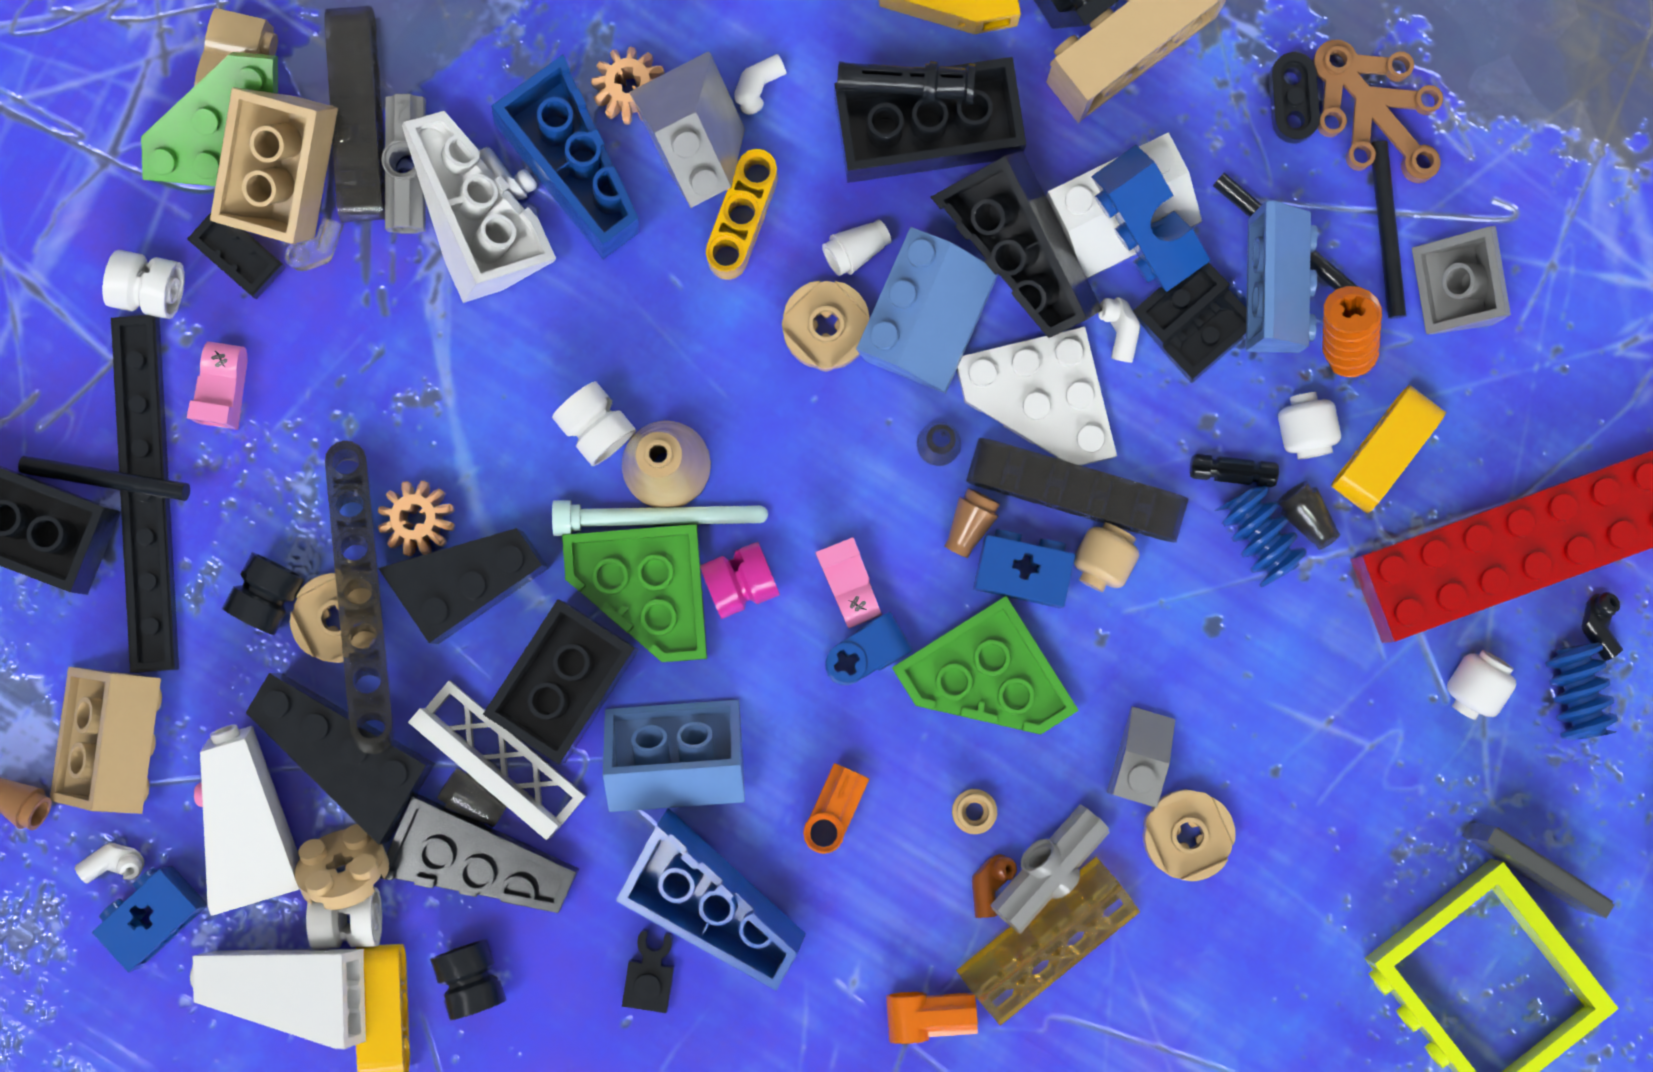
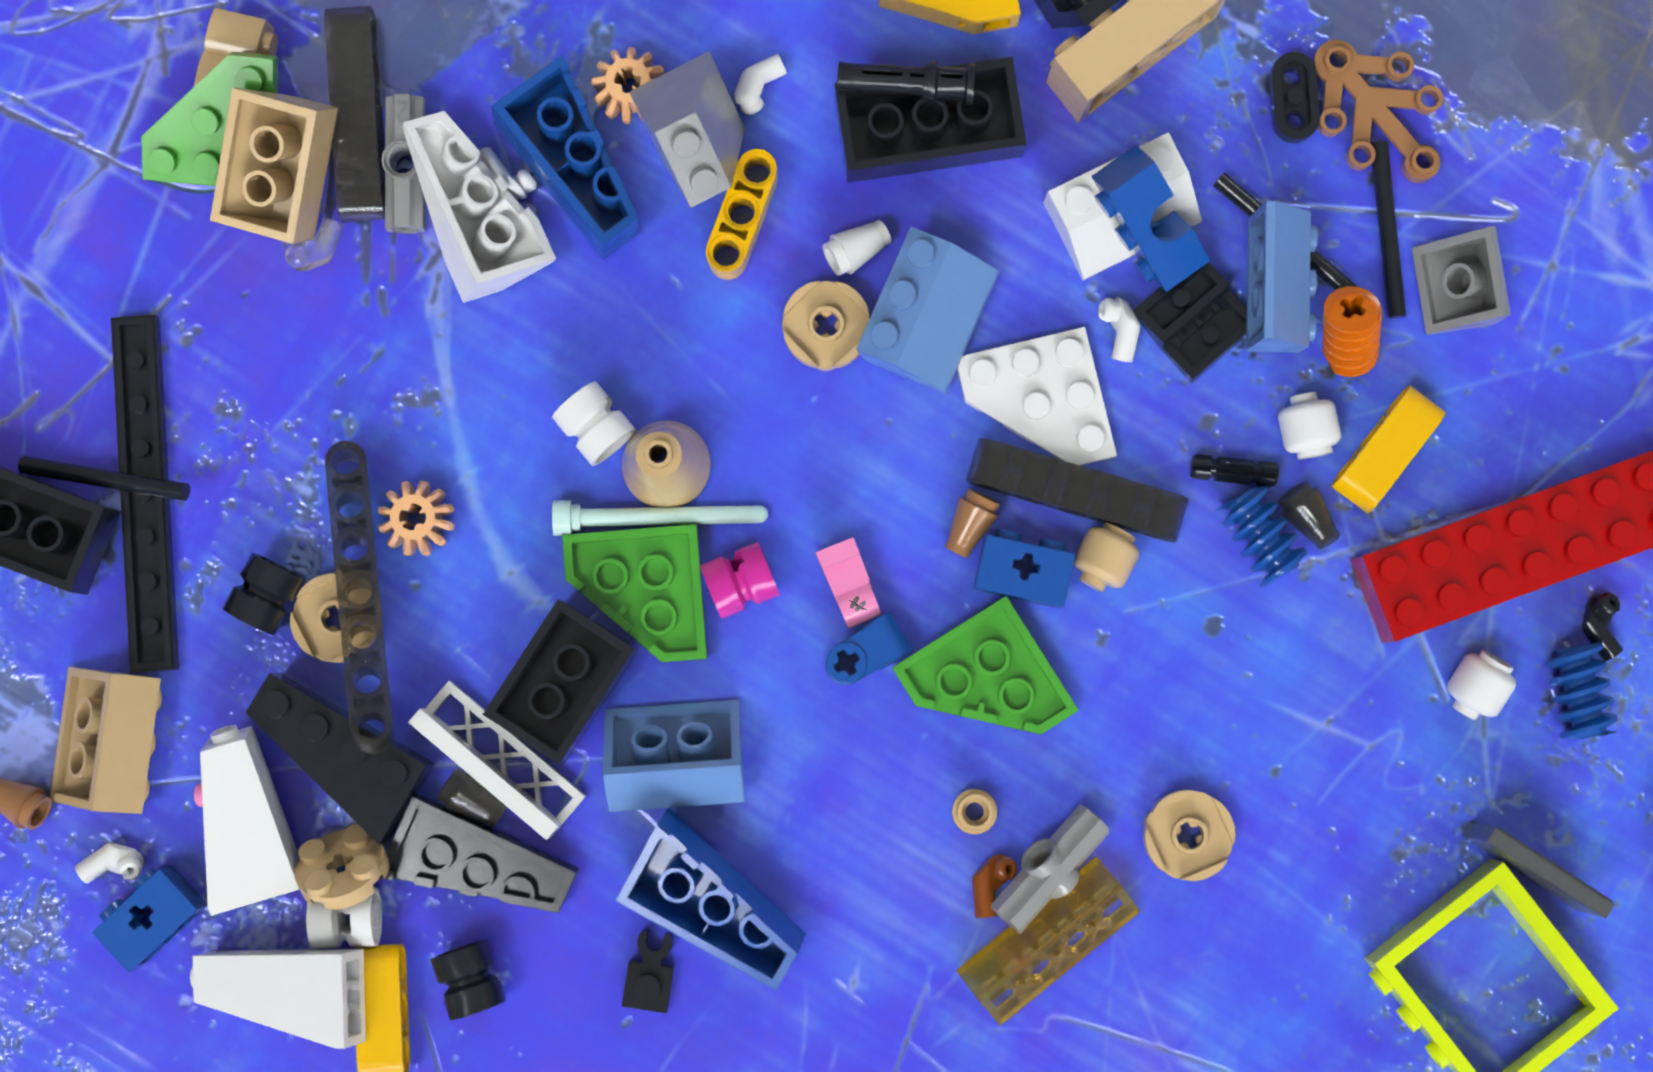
white wheel [102,250,185,319] -> none
black plate [187,213,286,300] -> none
bright pink leg [187,341,247,430] -> none
black wedge [378,528,549,644] -> none
orange piece [803,763,870,854] -> none
orange piece [886,992,978,1044] -> none
clear smoke cone [917,422,961,466] -> none
black wedge [931,150,1102,338] -> none
light grey slope [1107,706,1175,808] -> none

